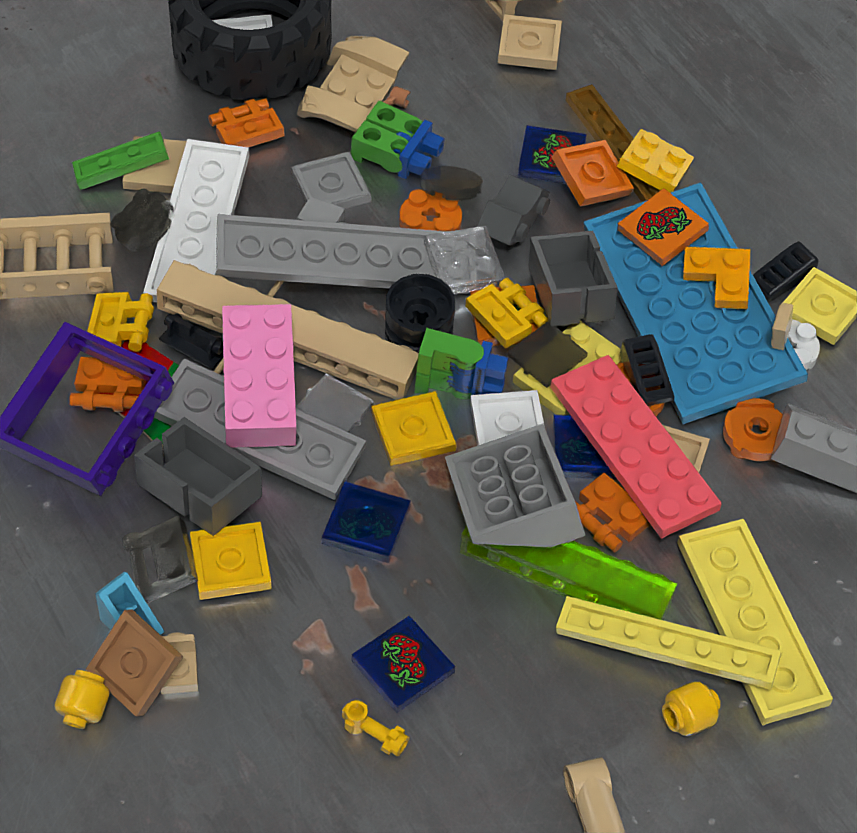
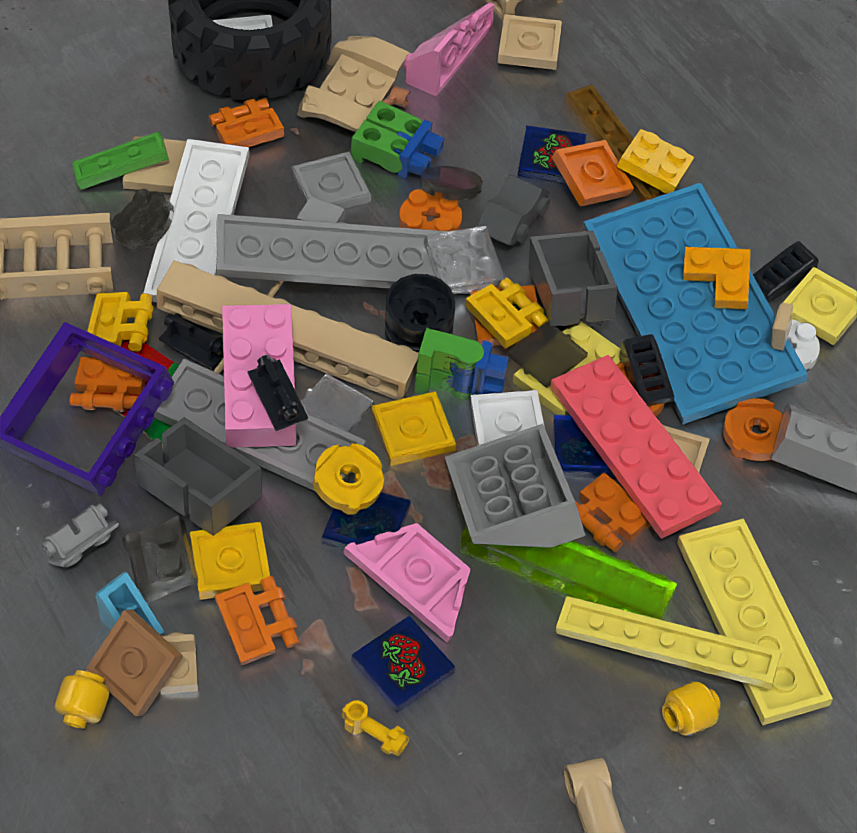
orange tile [618,188,709,266] -> none
none -> light grey hinge [42,504,119,567]
none -> orange plate [215,576,300,666]
none -> black hinge [247,355,308,431]
none -> yellow plate [312,443,384,515]
none -> bright pink wing [343,523,471,643]
none -> bright pink wedge [404,2,495,96]

